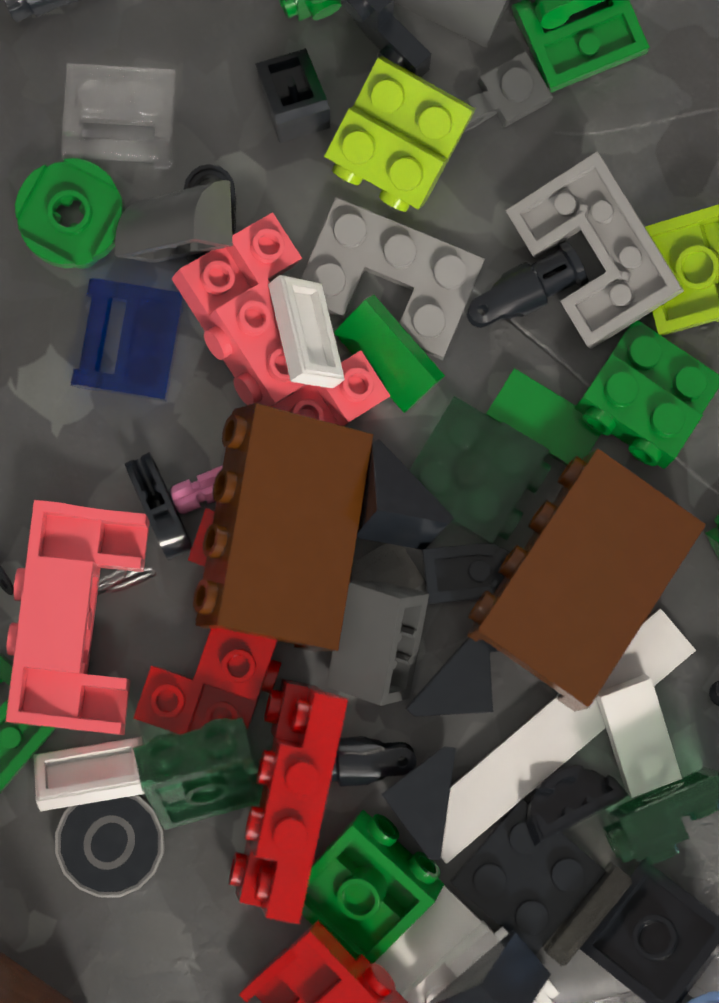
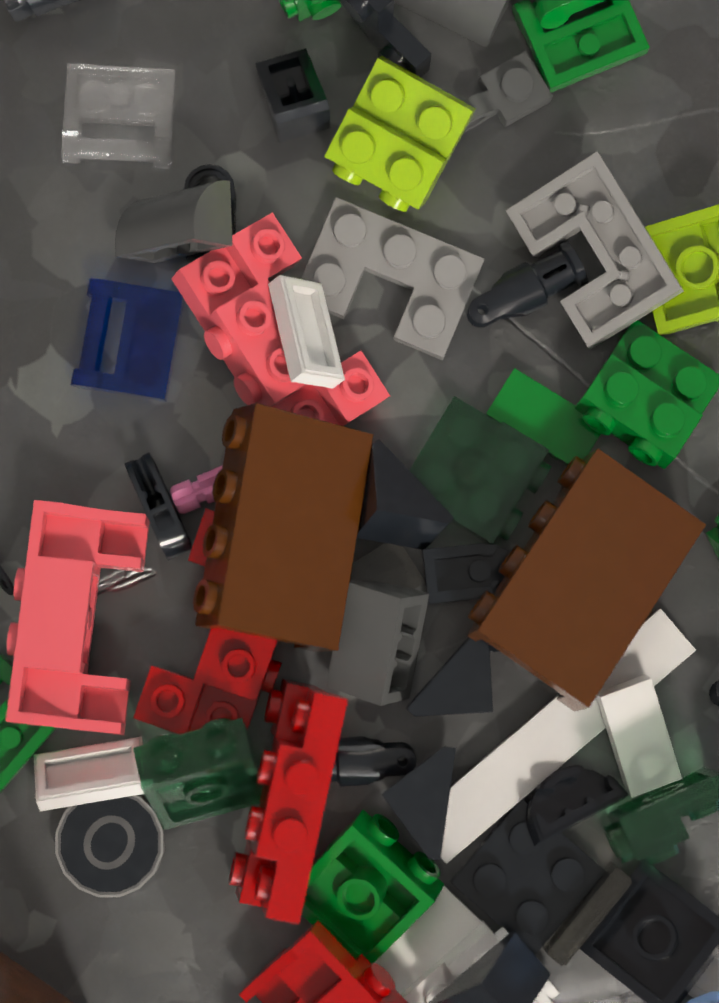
green plate [15,158,125,269] -> none
green tile [334,294,445,413] -> none

